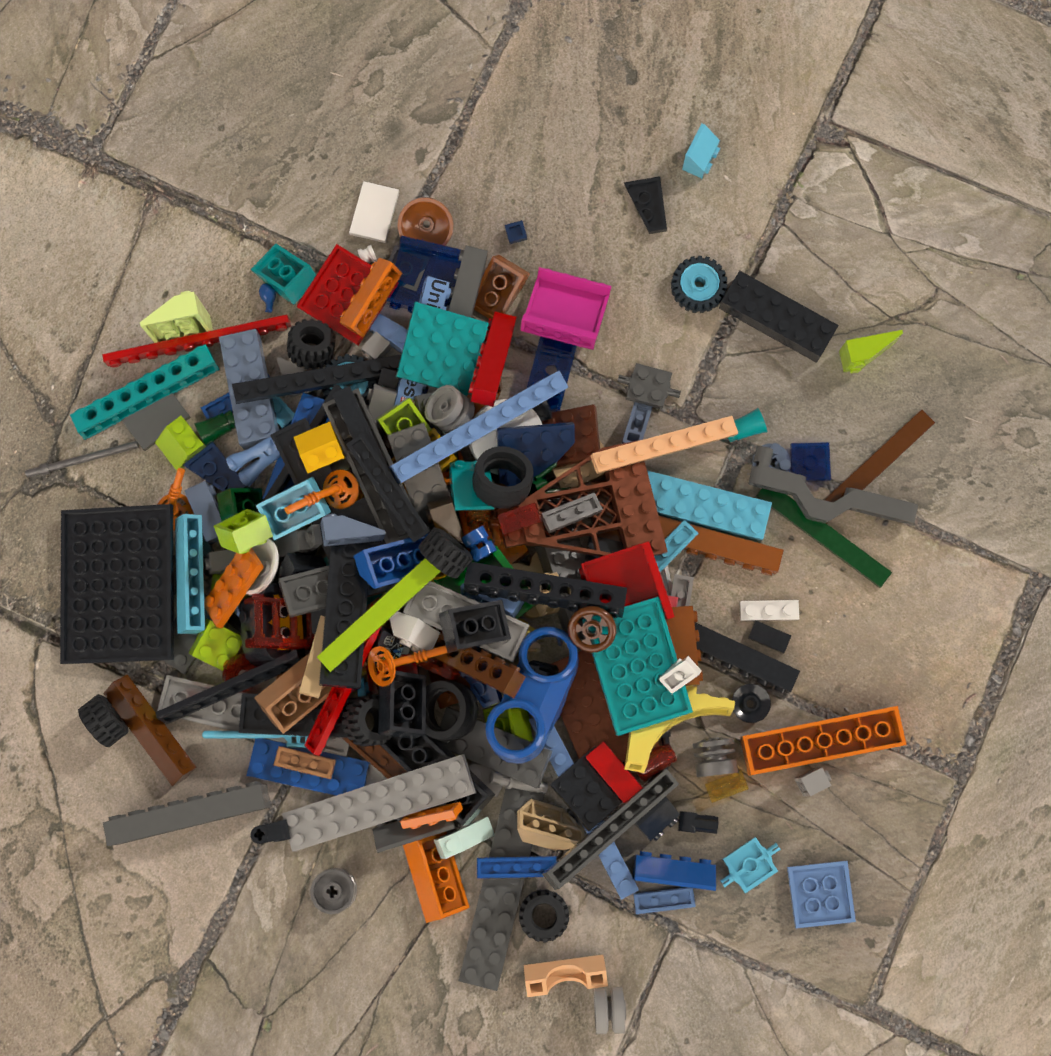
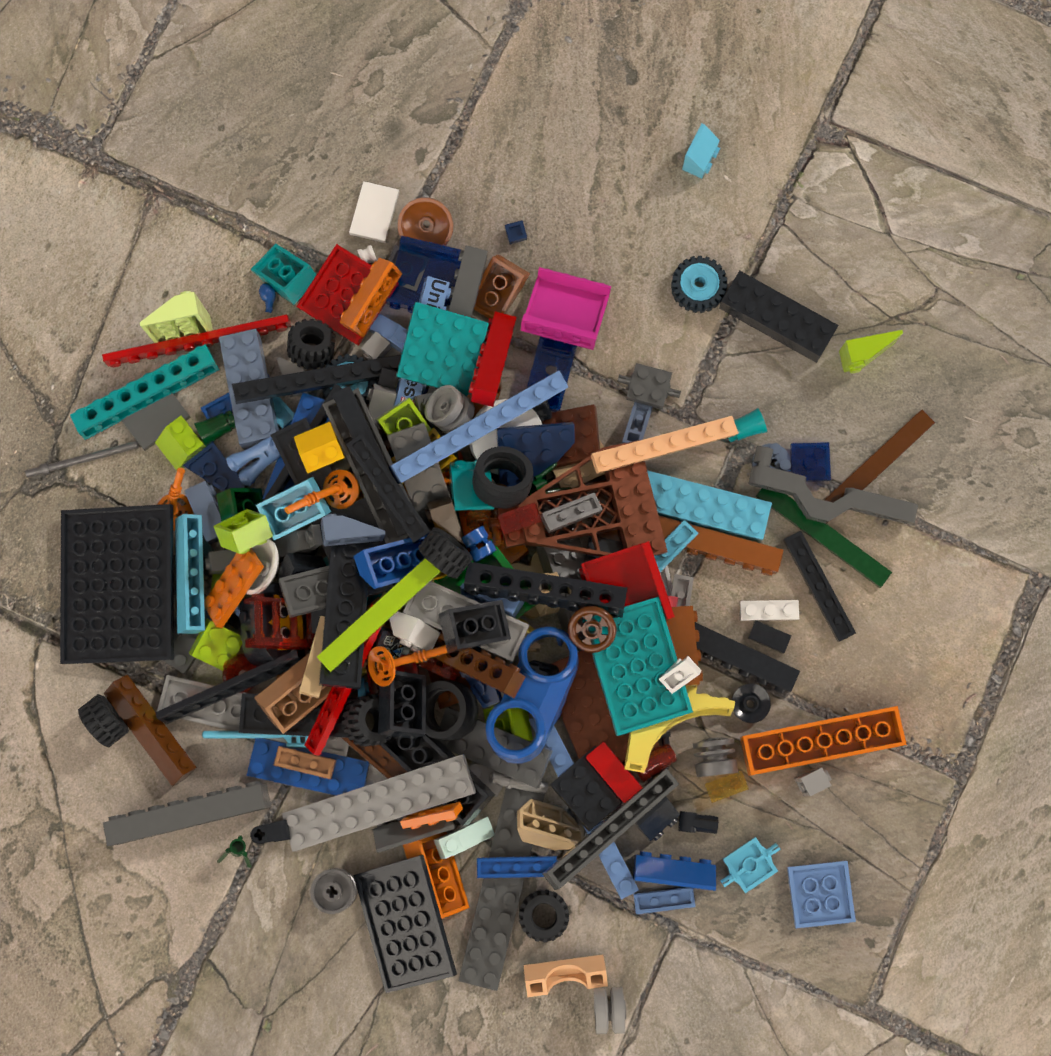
black wing [624,176,667,234] -> none
none -> dark green plant [217,835,251,868]
none -> black plate [353,854,457,993]
none -> black plate [783,531,856,642]

